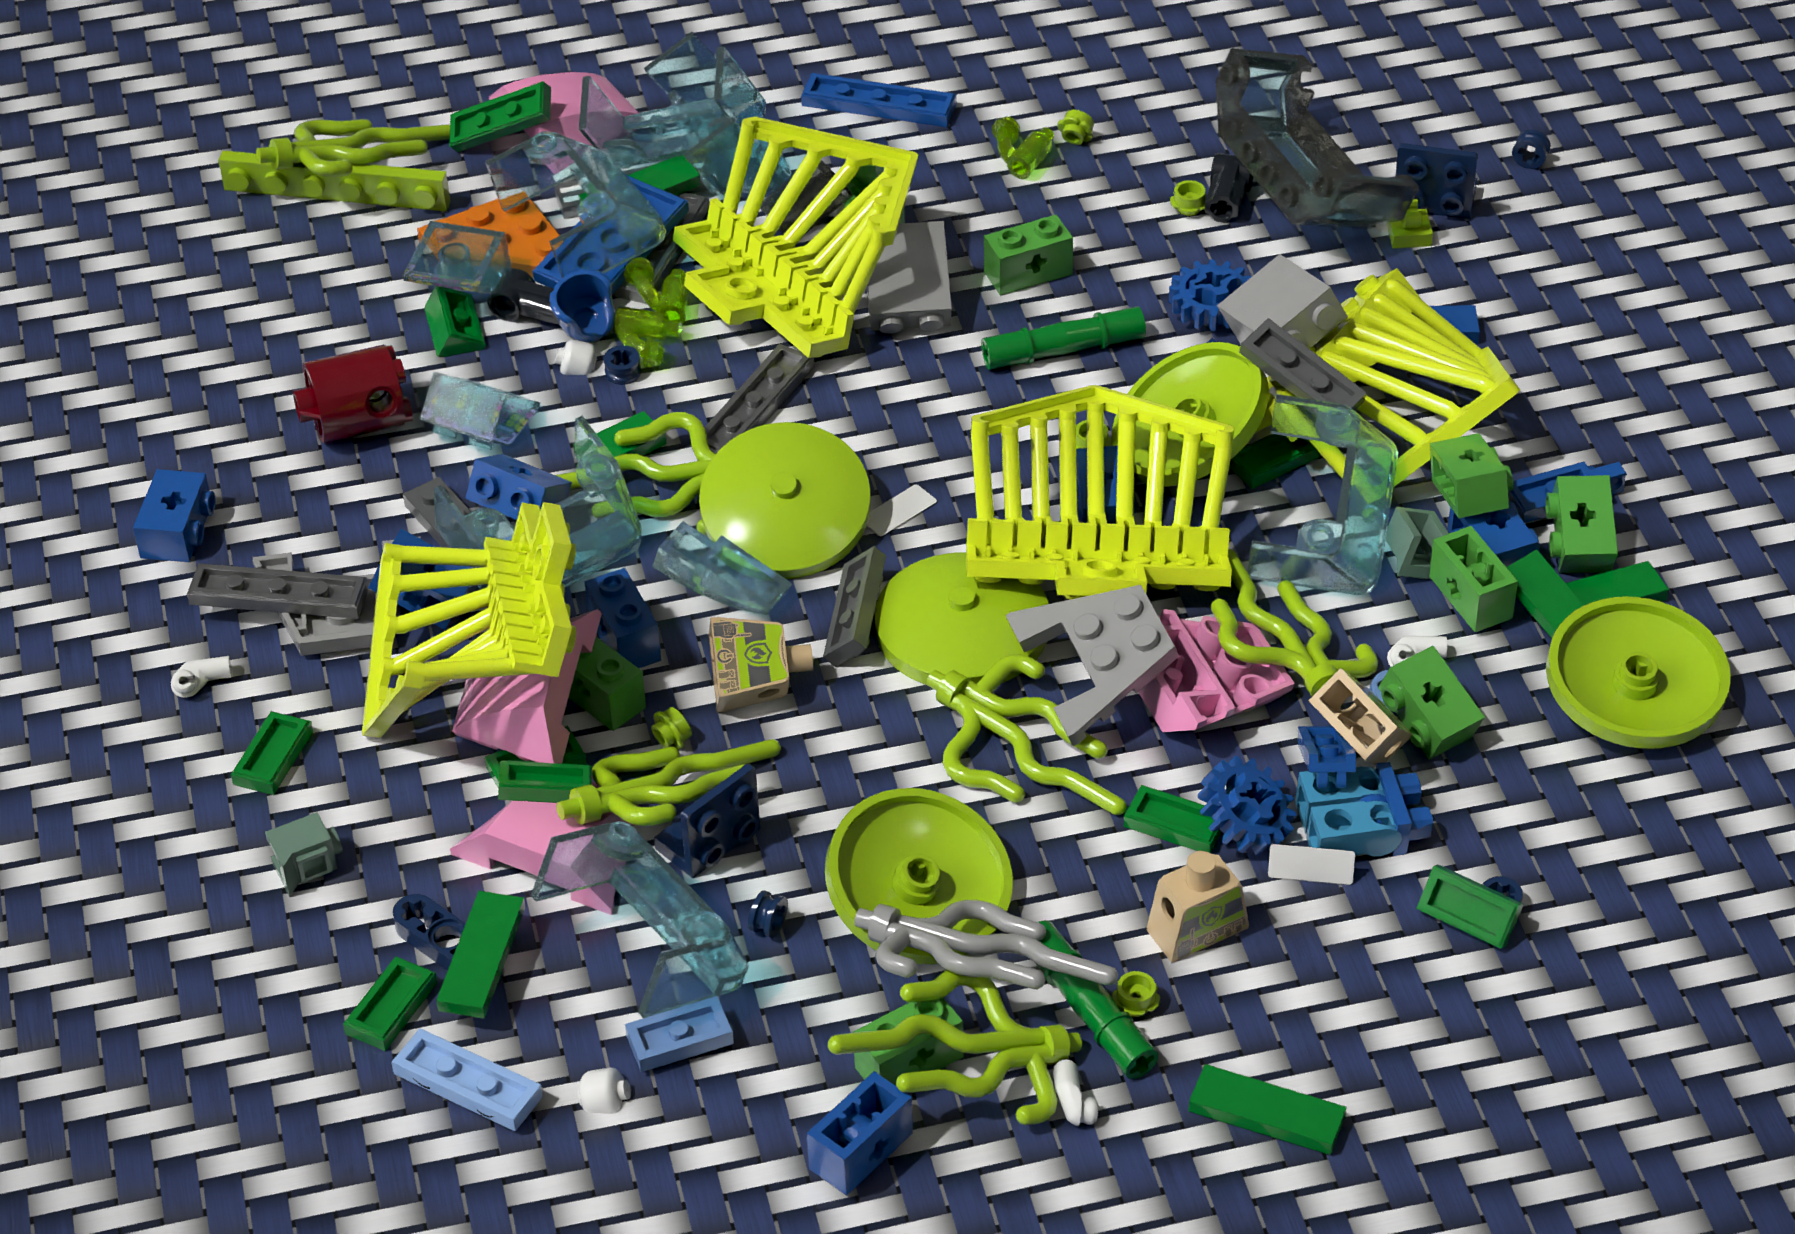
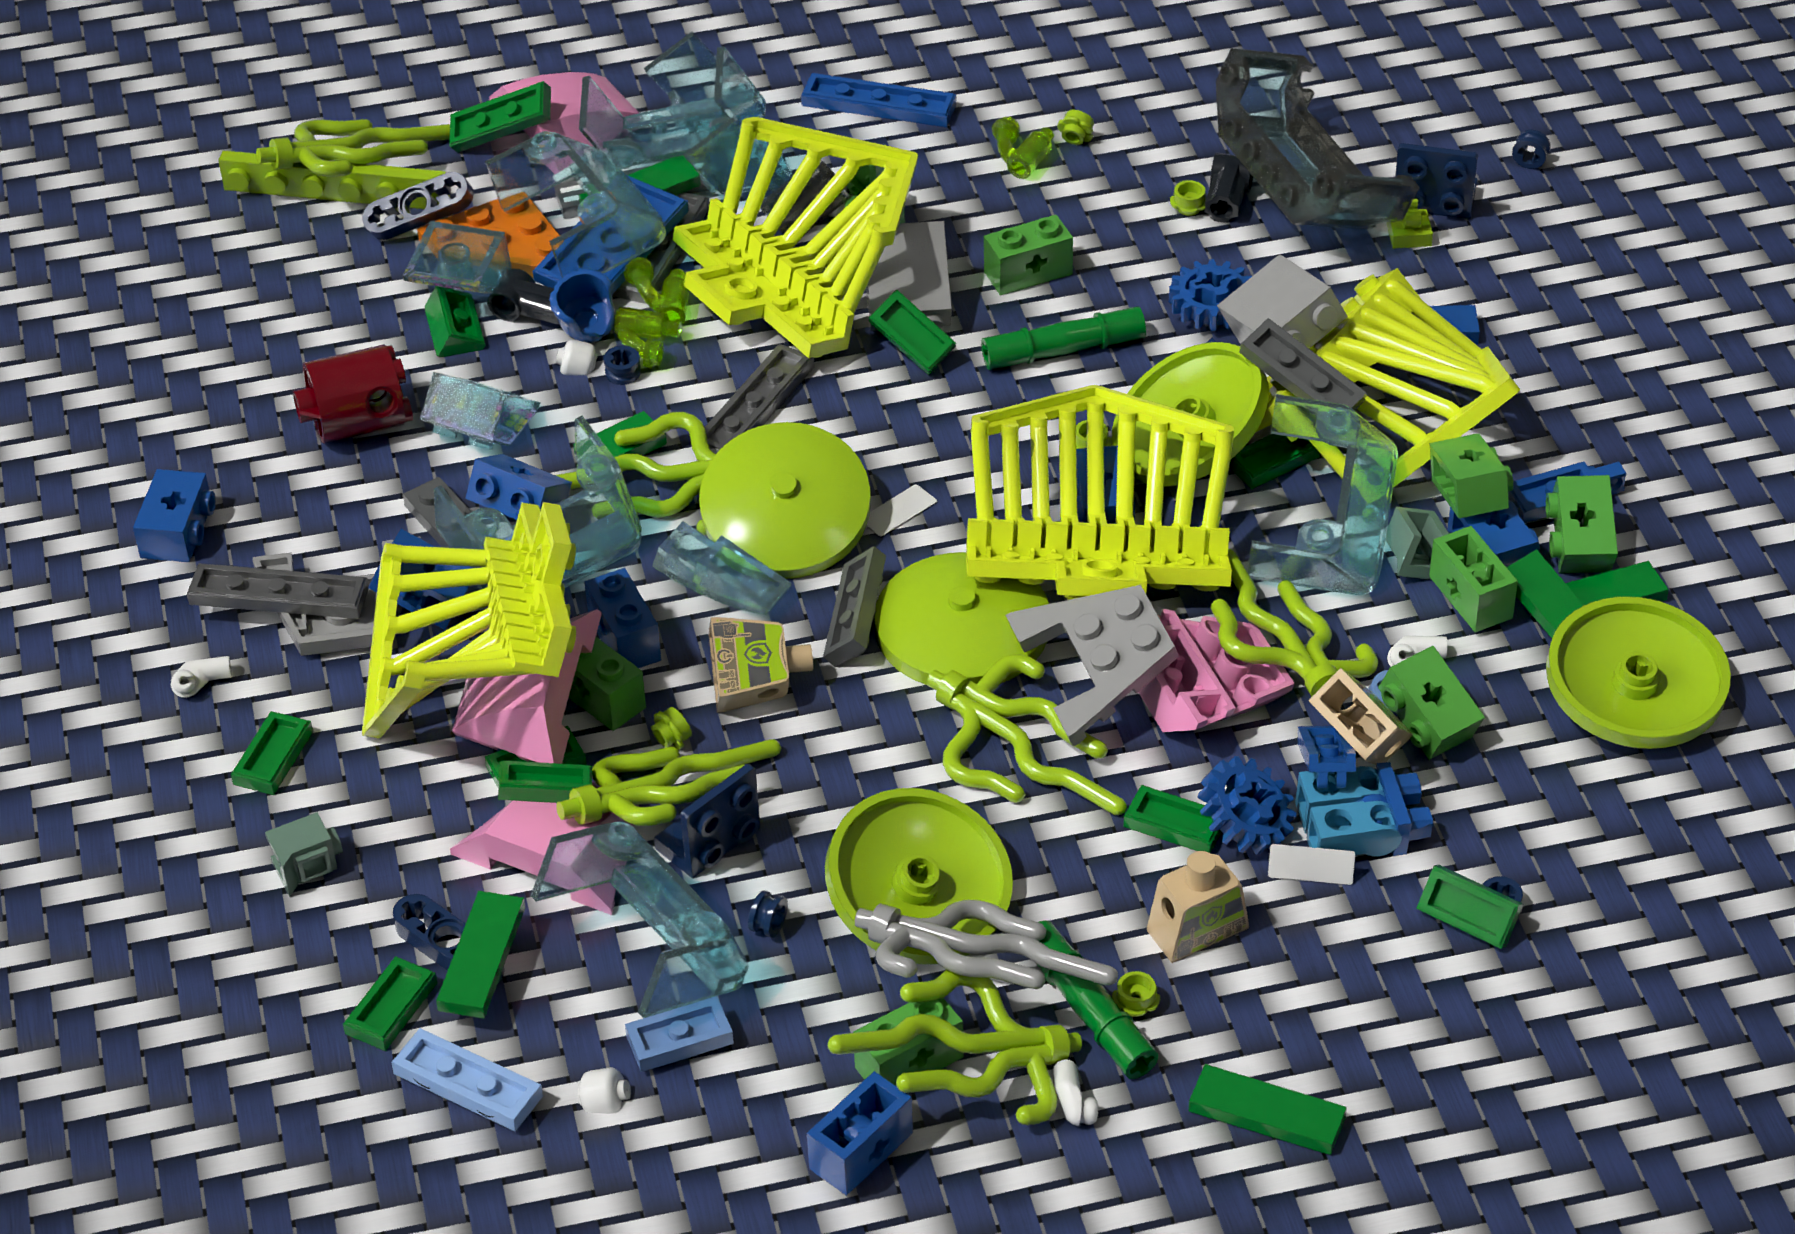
none -> beam [362,172,474,240]
none -> green tile [869,289,956,375]

